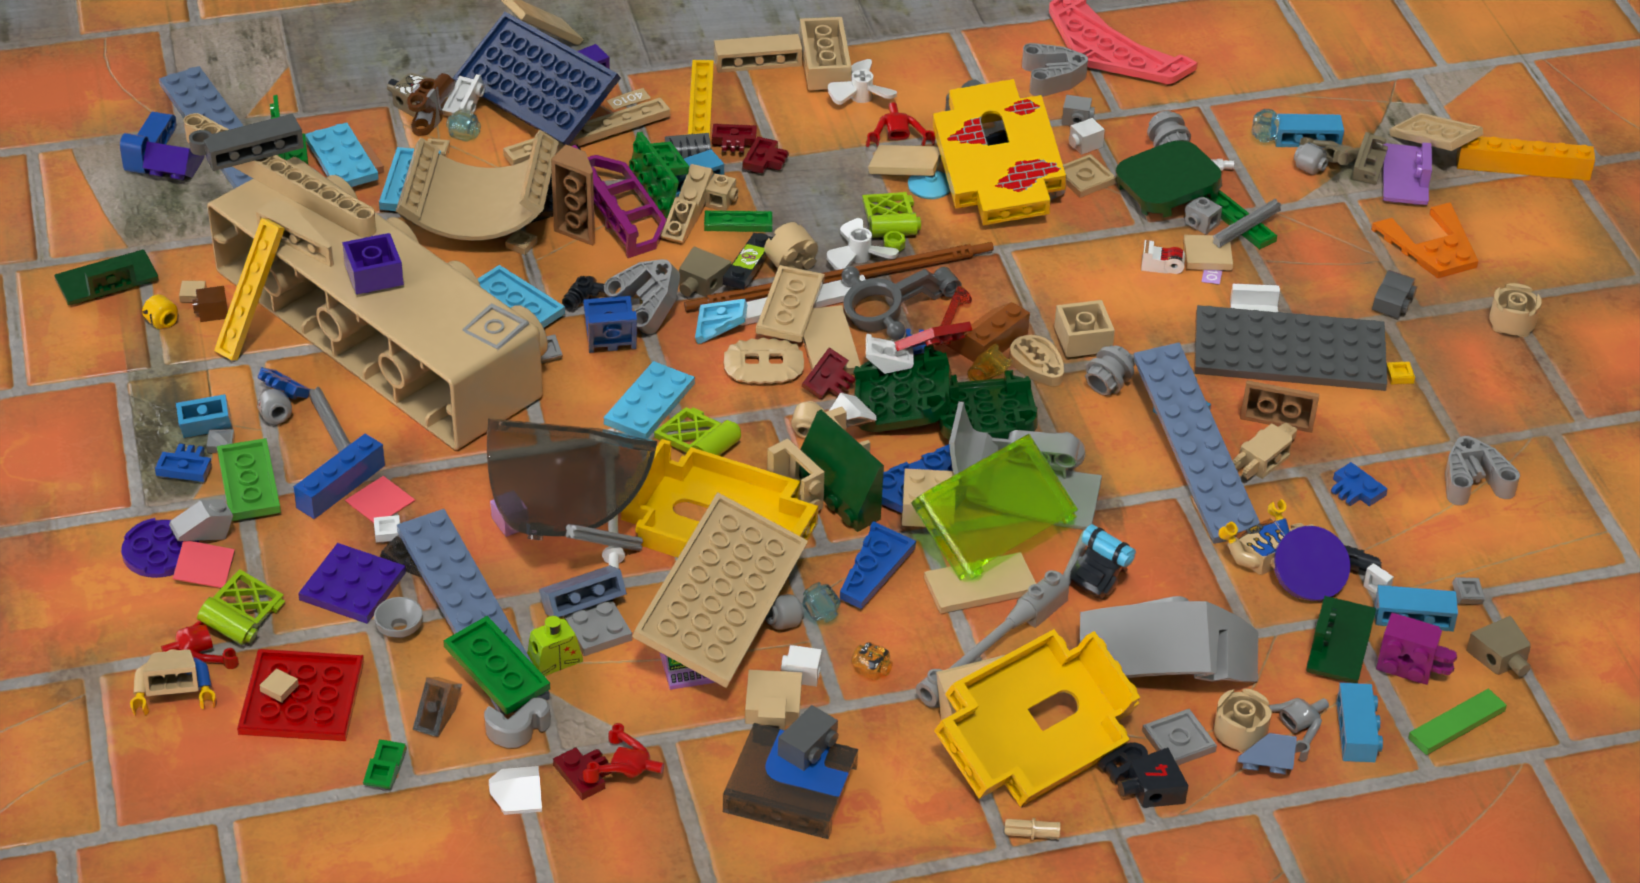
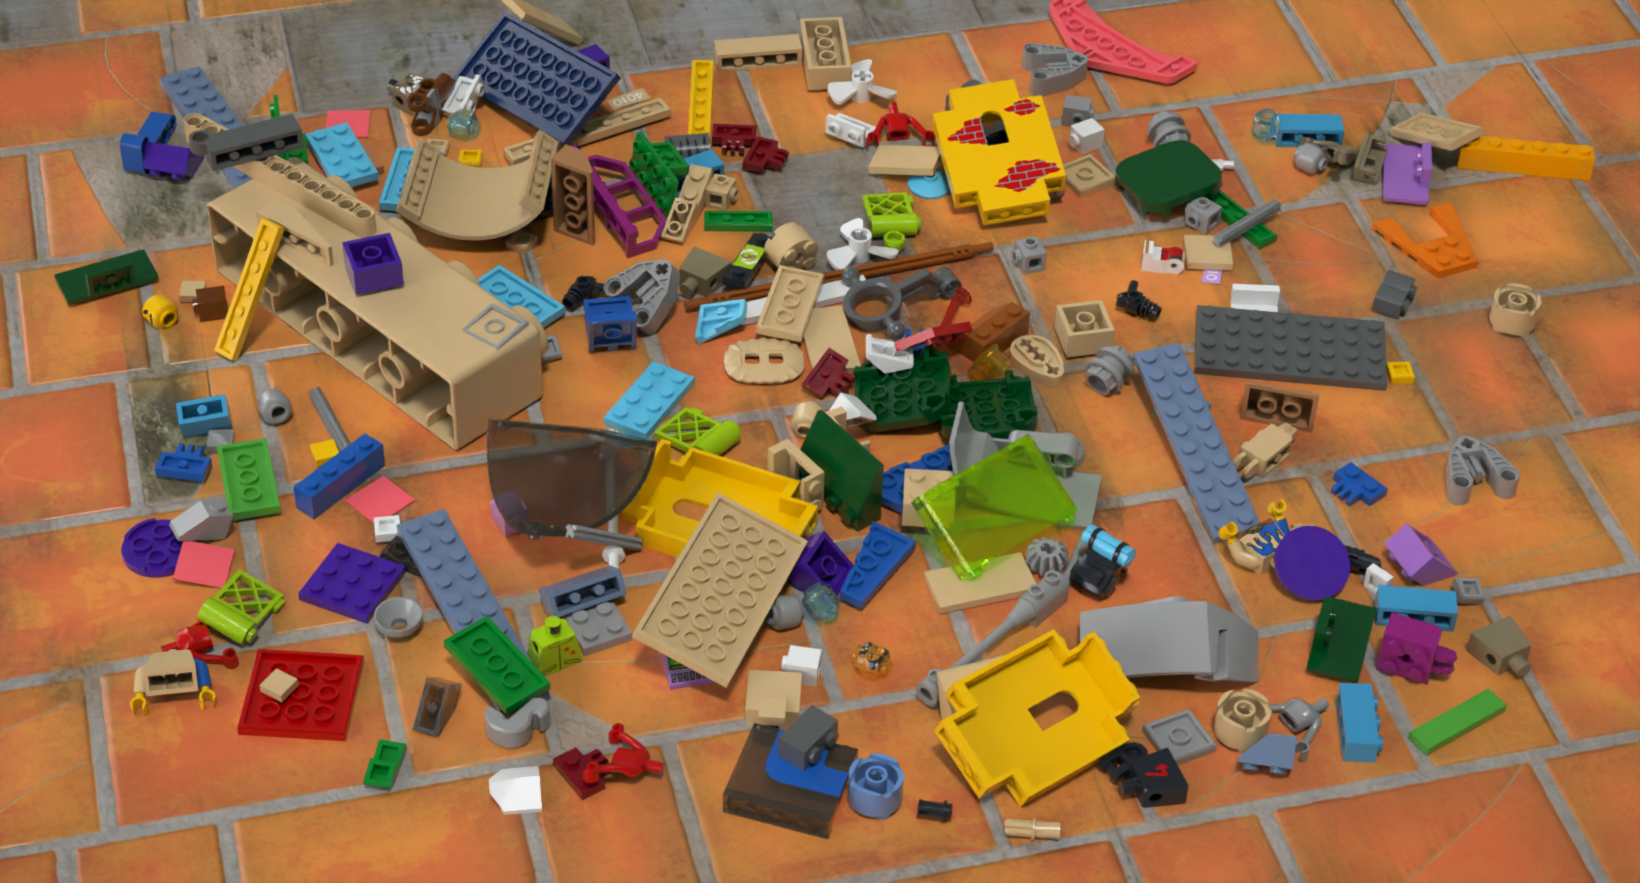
blue hinge [258,367,311,400] -> none
none -> yellow tile [310,439,339,467]
none -> coral piece [326,110,370,138]
none -> yellow tile [458,149,483,167]
none -> dark purple slope [788,531,854,602]
none -> white bracket [825,113,876,147]
none -> medium blue brick [848,753,904,820]
none -> black pin [917,799,953,822]
none -> light grey brick [1012,236,1047,275]
none -> light grey gear [1026,536,1069,578]
none -> black piece [1116,280,1162,320]
none -> medium lavender slope [1385,523,1458,585]

